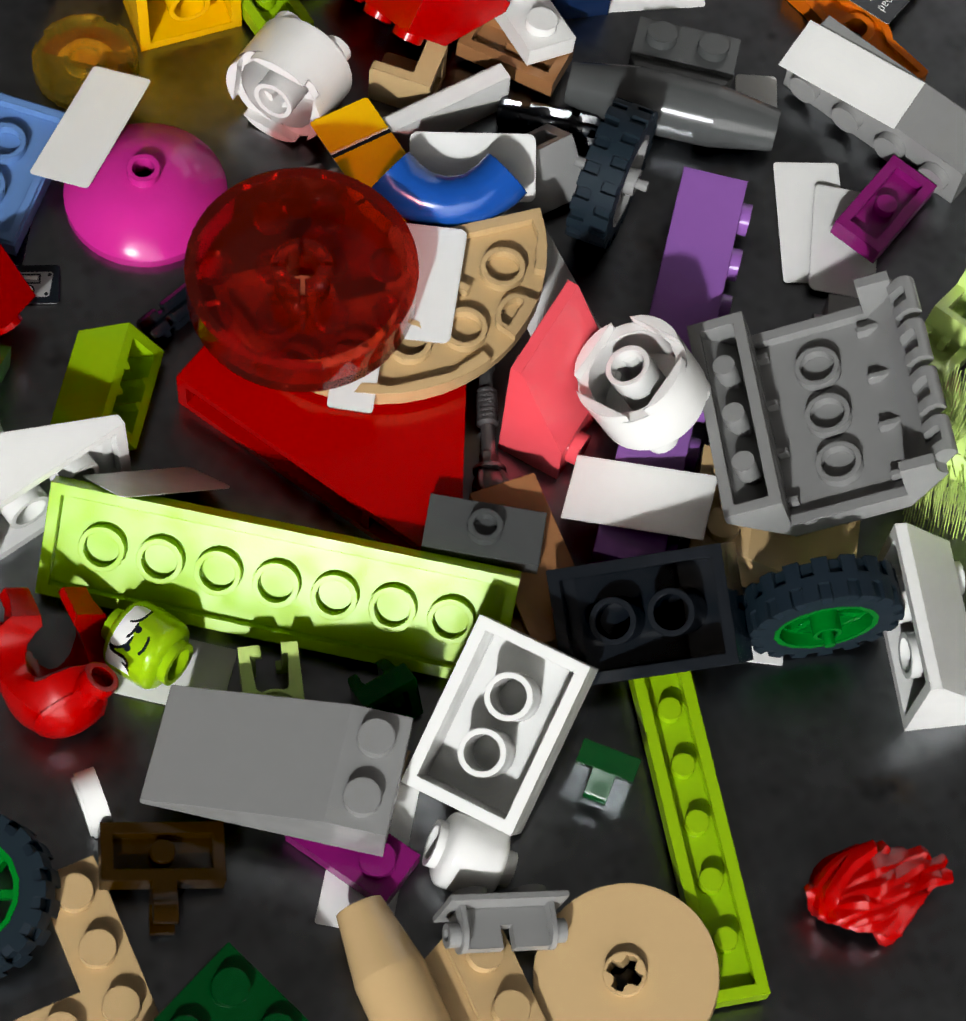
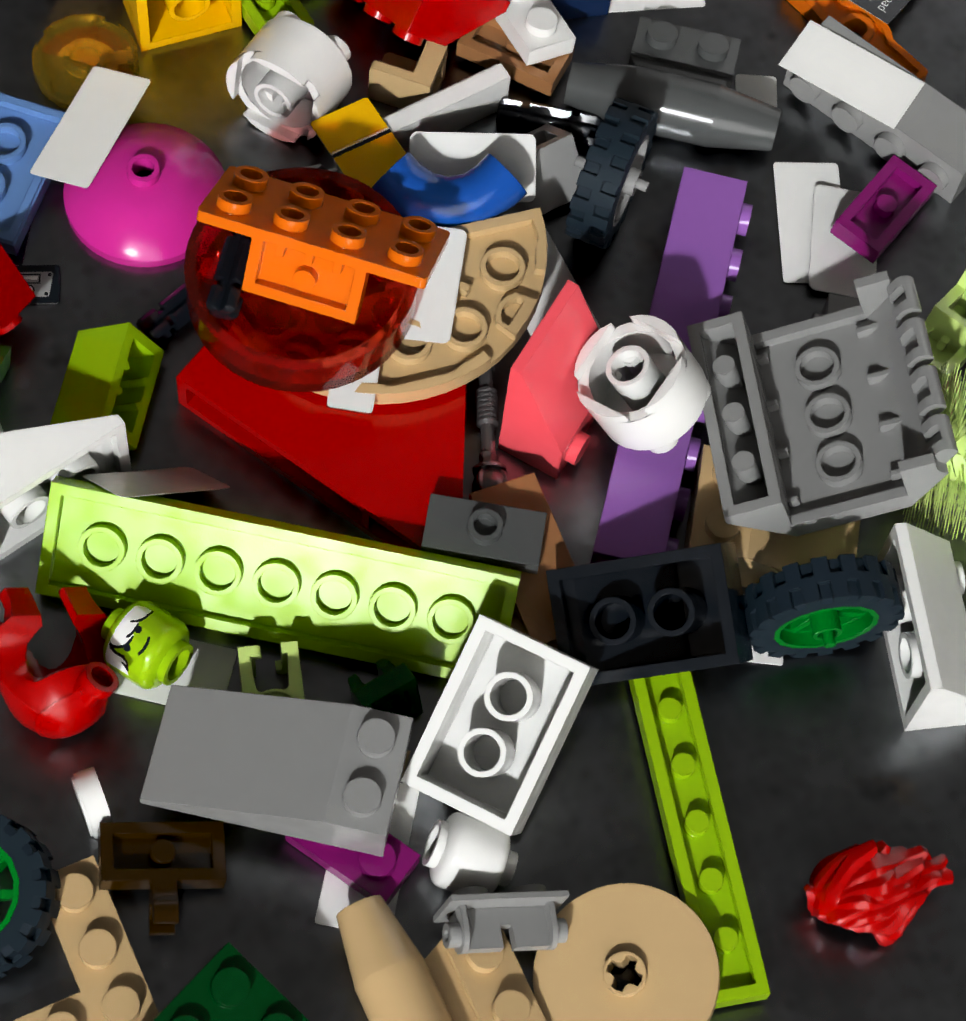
white sticker [561,455,717,540] -> none
dark green tile [576,738,642,806] -> none
none -> orange bracket [196,165,450,324]
none -> black axle [206,231,252,321]

